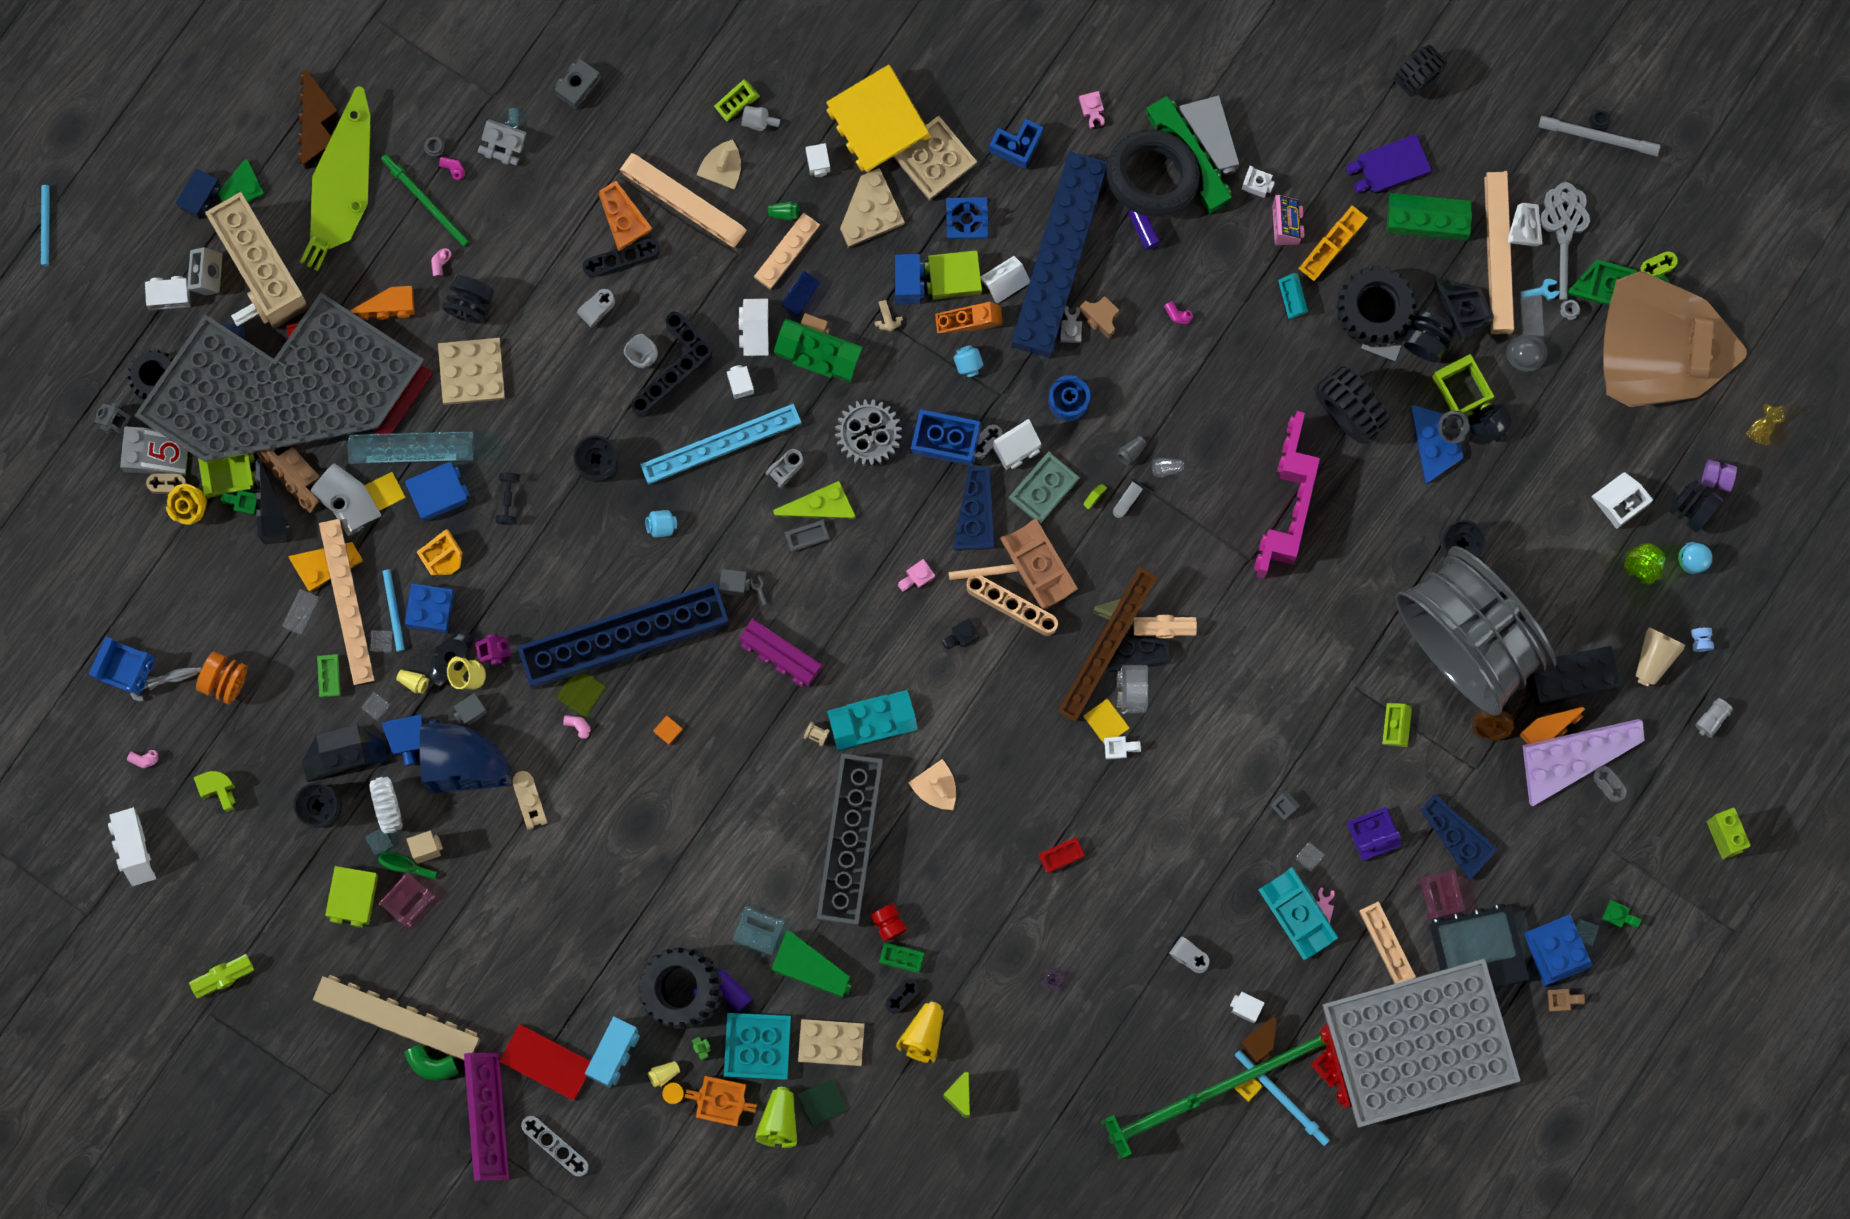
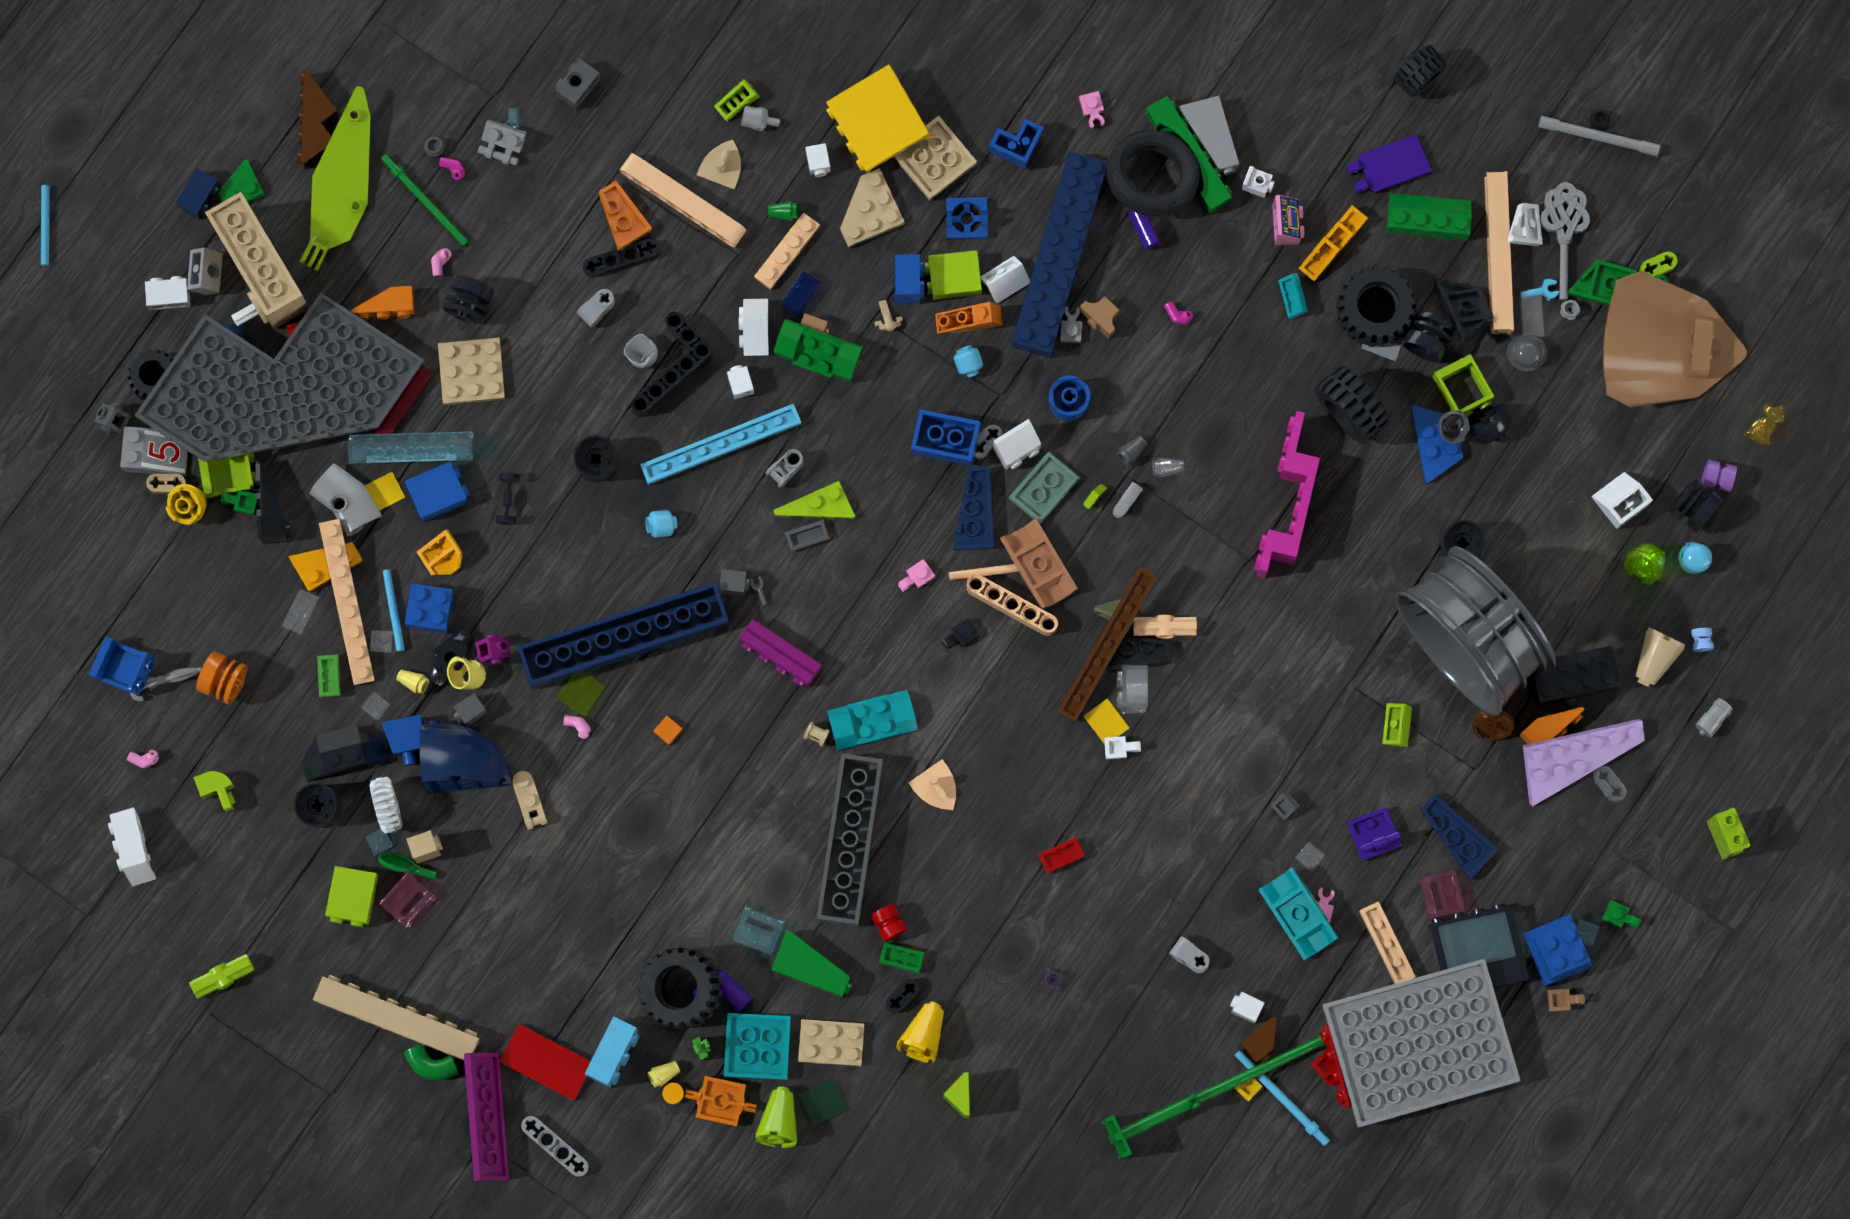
medium nougat bracket [256,447,320,513] -> none
light grey gear [835,399,902,466] -> none

